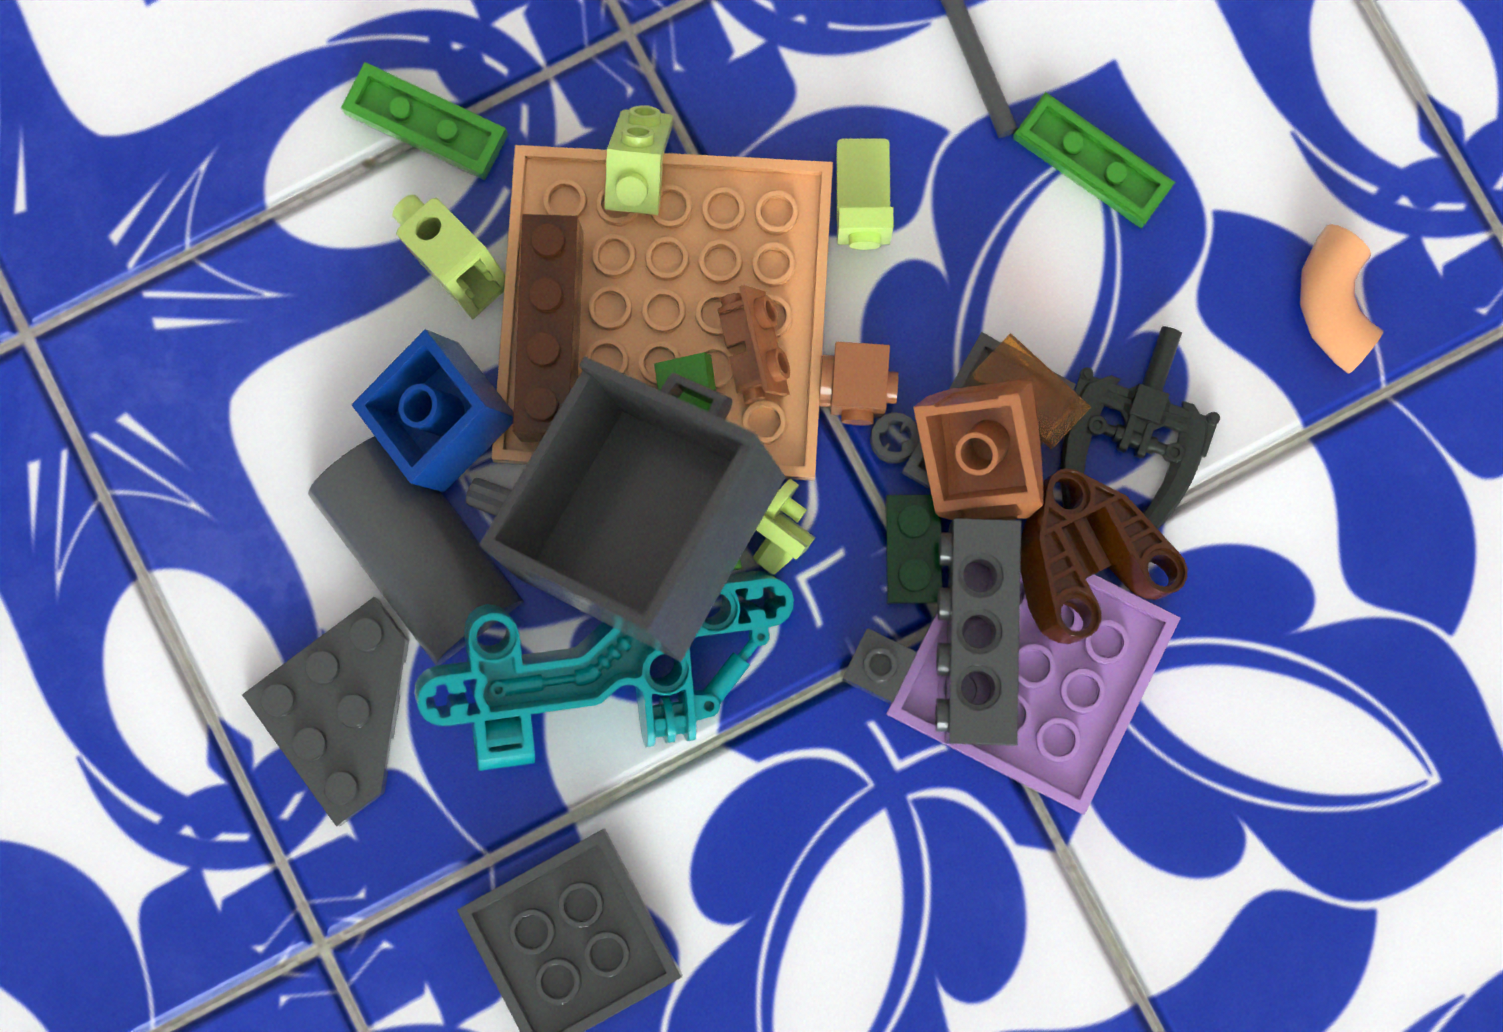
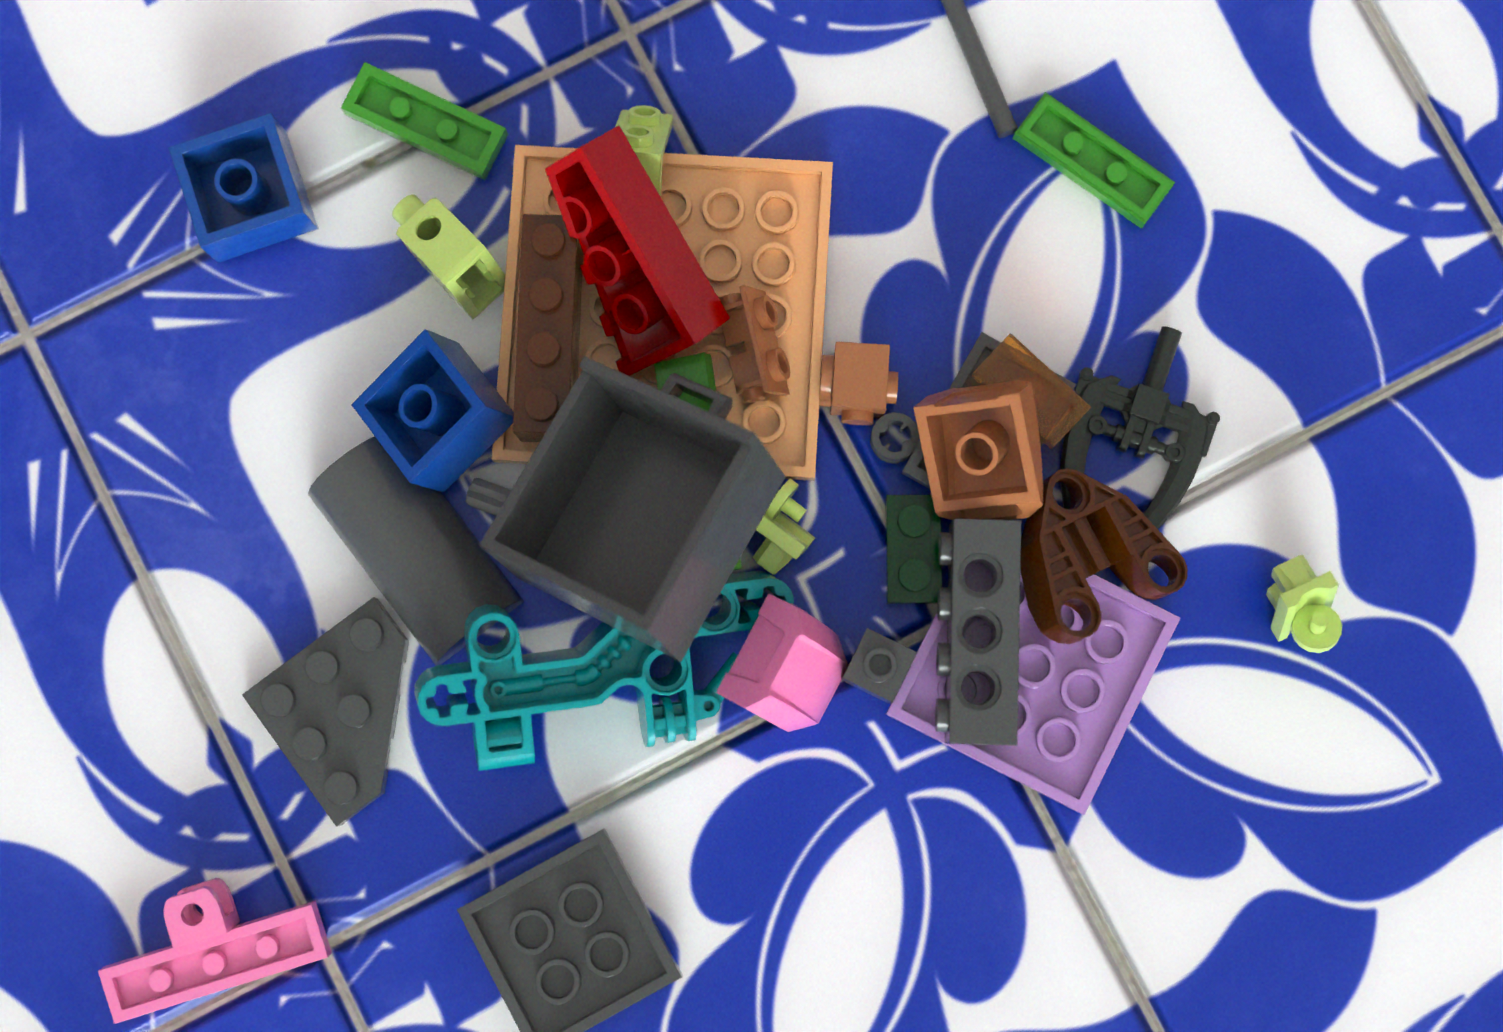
yellowish green bracket [836,139,894,250] -> none
light nougat cylinder [1300,224,1384,374] -> none
none -> bright pink plate [98,878,332,1024]
none -> blue brick [168,113,318,263]
none -> red wedge [545,126,730,376]
none -> bright pink slope [716,594,848,732]
none -> yellowish green hips [1266,555,1342,653]

